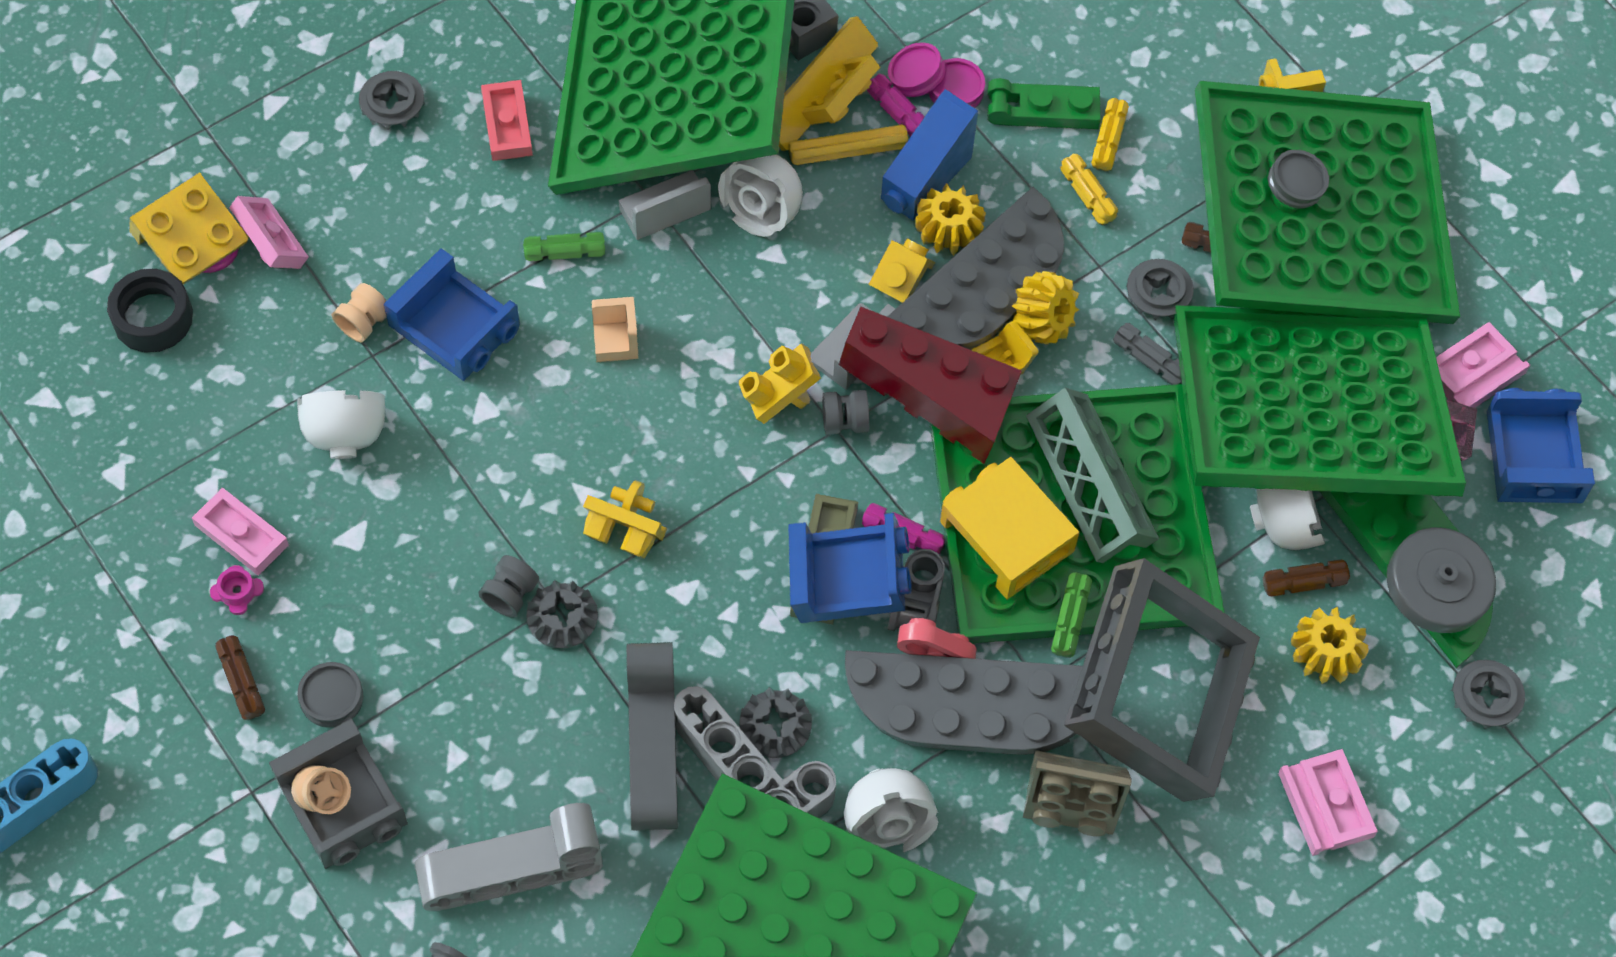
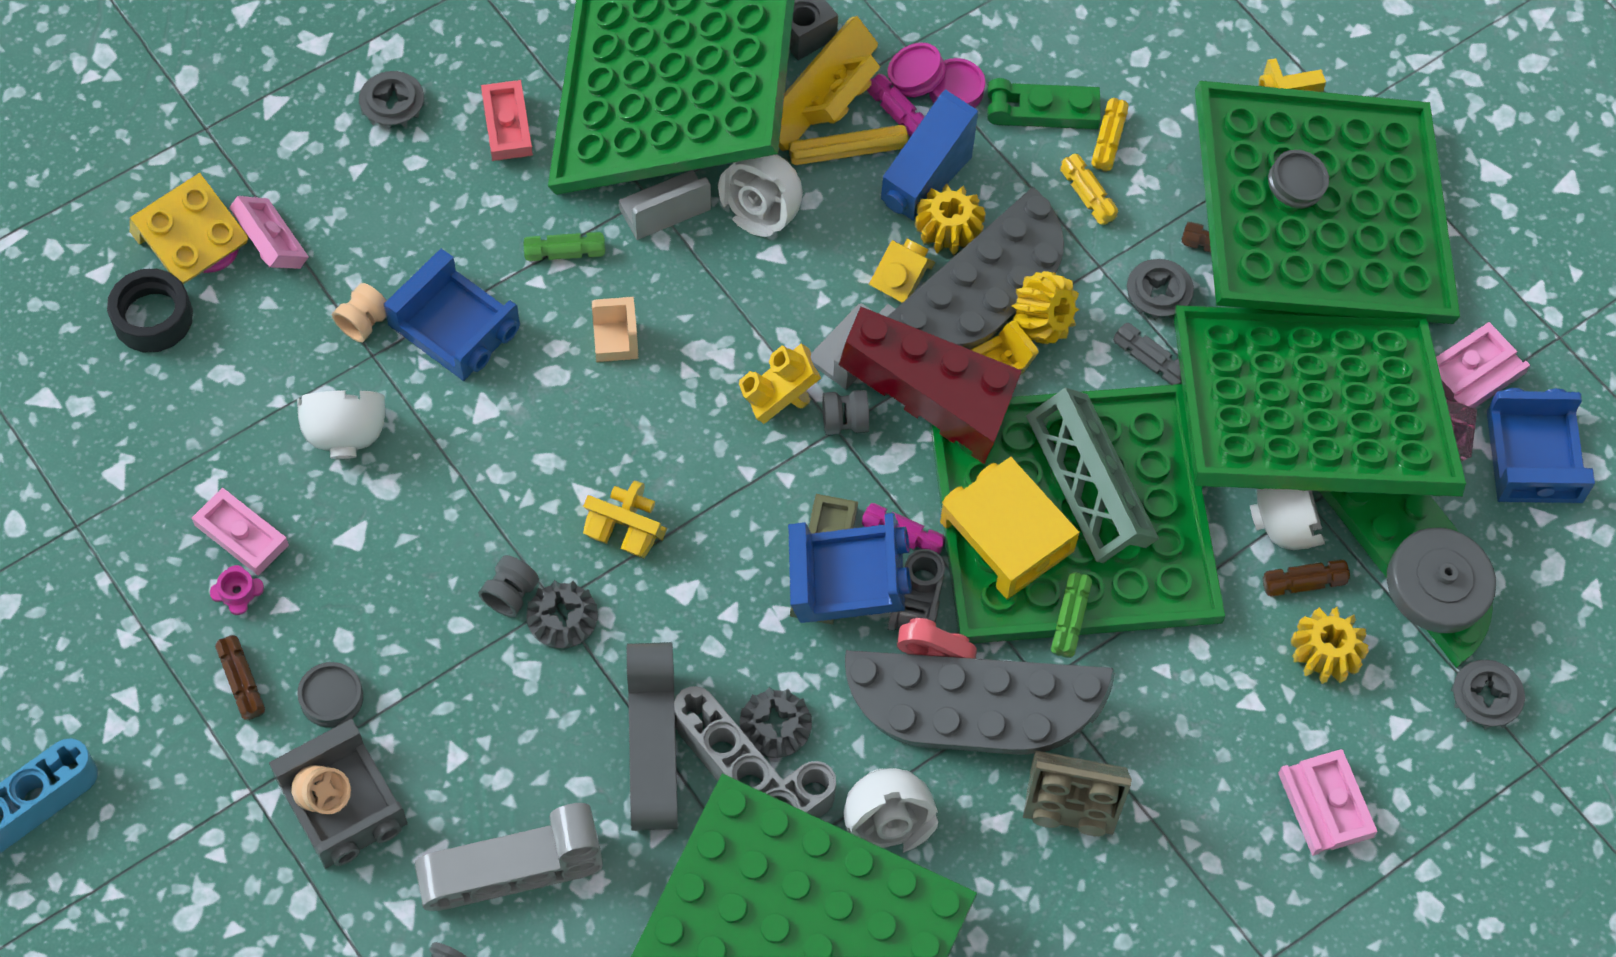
dark grey window [1064,558,1260,802] -> none

